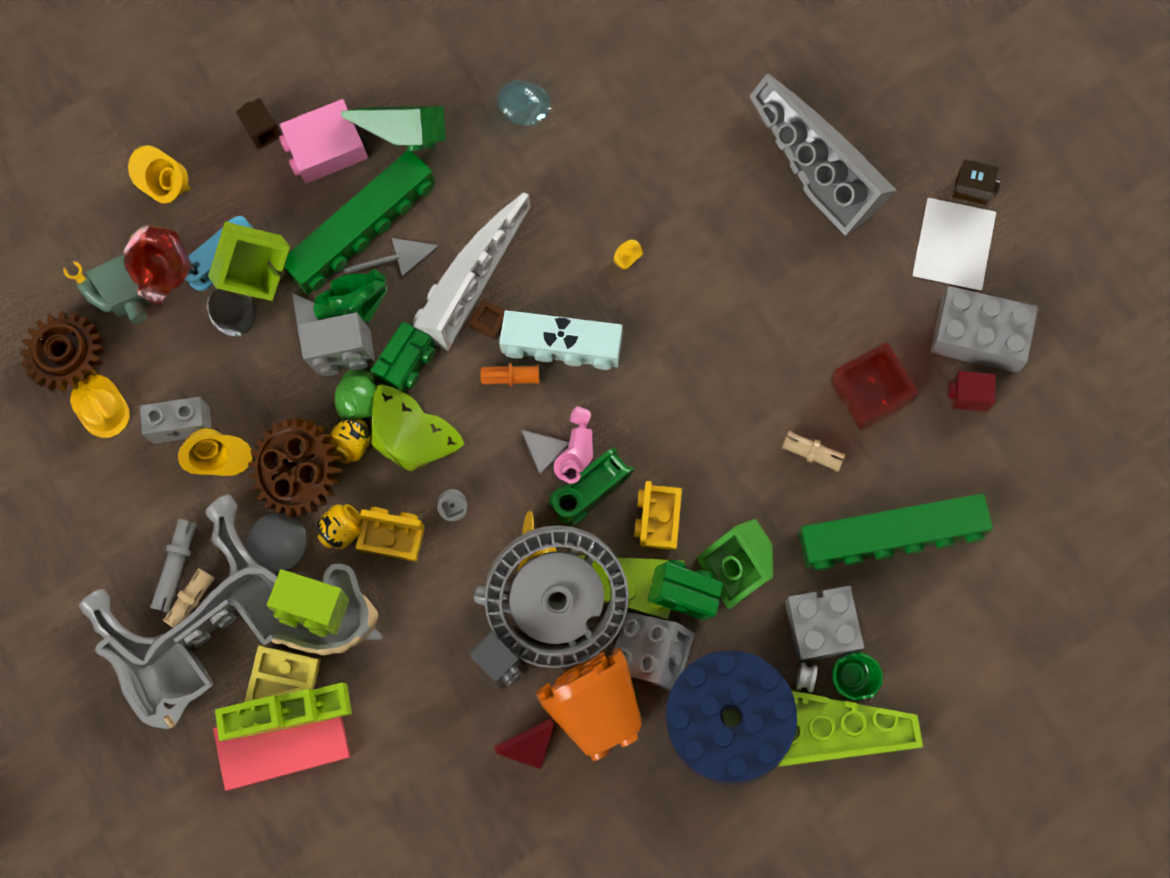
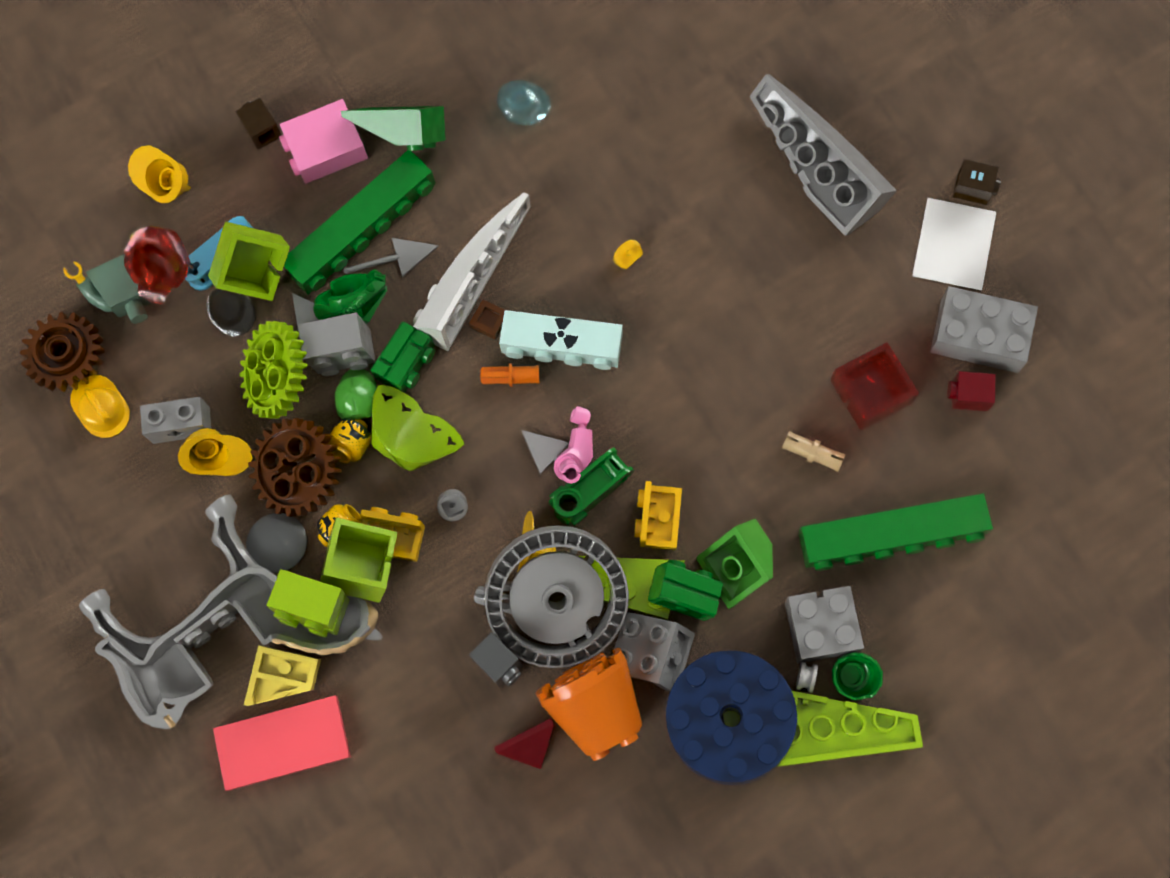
light grey pin [150,519,197,613] -> none
tan pin [163,568,215,628] -> none
lime slope [215,682,352,741] -> none
none -> lime gear [239,321,308,419]
none -> lime piece [320,518,398,603]

